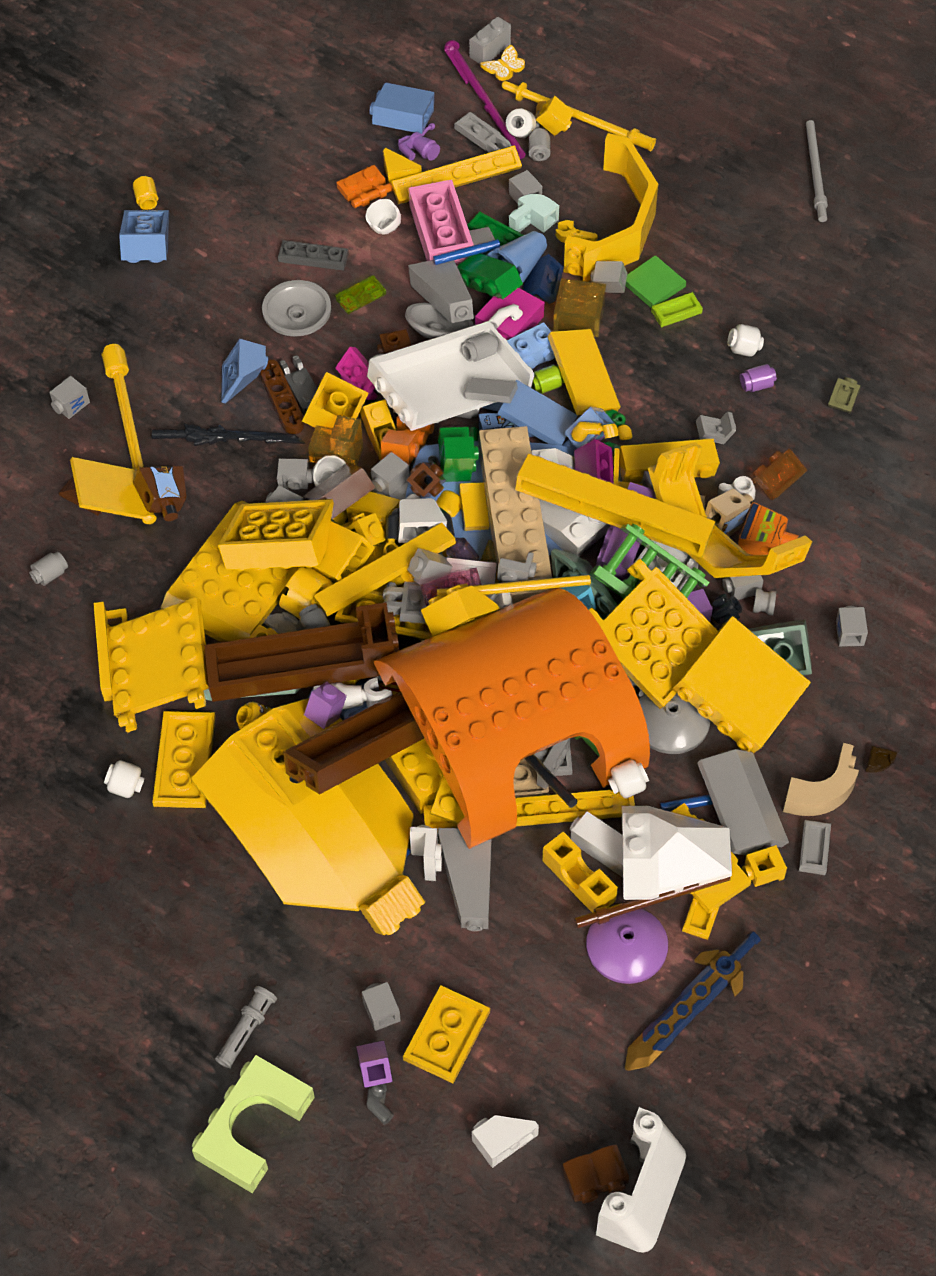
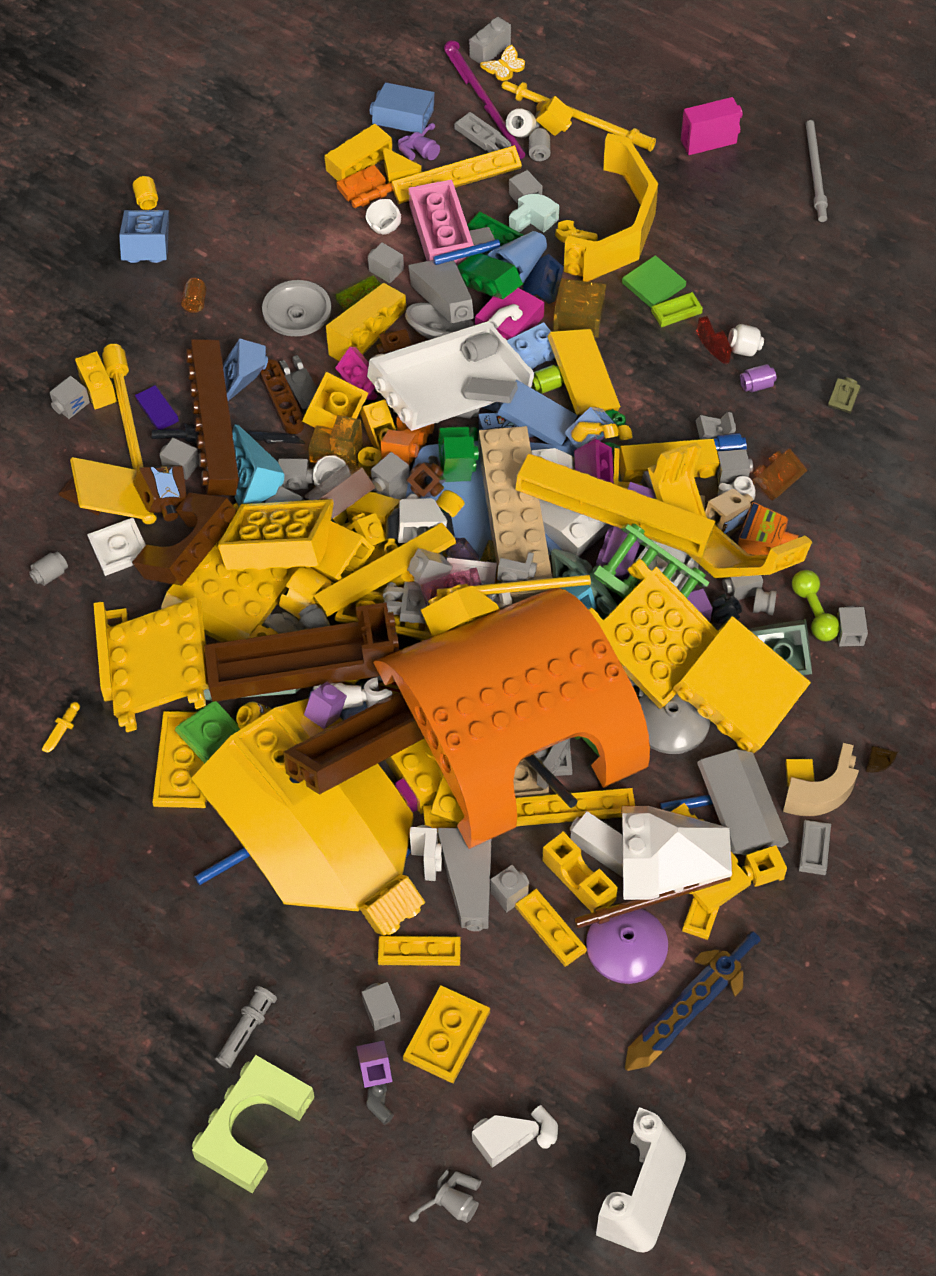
white head [104,760,145,798] -> none
dark grey tile [278,240,349,271] -> none
yellow tile [459,482,490,531] -> none
reddish brown brick [563,1144,629,1203] -> none
light grey brick [591,261,627,293] -> none
white head [608,760,649,798] -> none
none -> yellow piece [42,702,80,752]
none -> yellow brick [75,351,117,410]
none -> white tile [87,517,146,576]
none -> reddish brown arch [132,493,237,586]
none -> dark purple tile [135,385,179,430]
none -> light grey brick [160,438,199,480]
none -> bright green tile [175,701,240,764]
none -> clear orange brick [181,278,207,313]
none -> reddish brown brick [186,339,239,495]
none -> blue bar [194,848,250,885]
none -> medium azure wedge [232,425,284,507]
none -> yellow brick [325,124,392,181]
none -> yellow wedge [326,283,406,361]
none -> yellow wheel [358,447,381,477]
none -> light grey brick [368,243,404,283]
none -> yellow tile [378,936,461,966]
none -> magenta tile [395,778,418,813]
none -> light grey piece [409,1170,482,1223]
none -> light grey brick [491,865,529,913]
none -> yellow tile [515,888,587,967]
none -> white arm [531,1105,558,1149]
none -> dark pink brick [681,97,742,155]
none -> clear red slope [697,316,731,364]
none -> blue brick [711,433,747,453]
none -> light grey brick [716,449,753,485]
none -> yellow tile [785,759,815,787]
none -> lime piece [792,570,840,641]

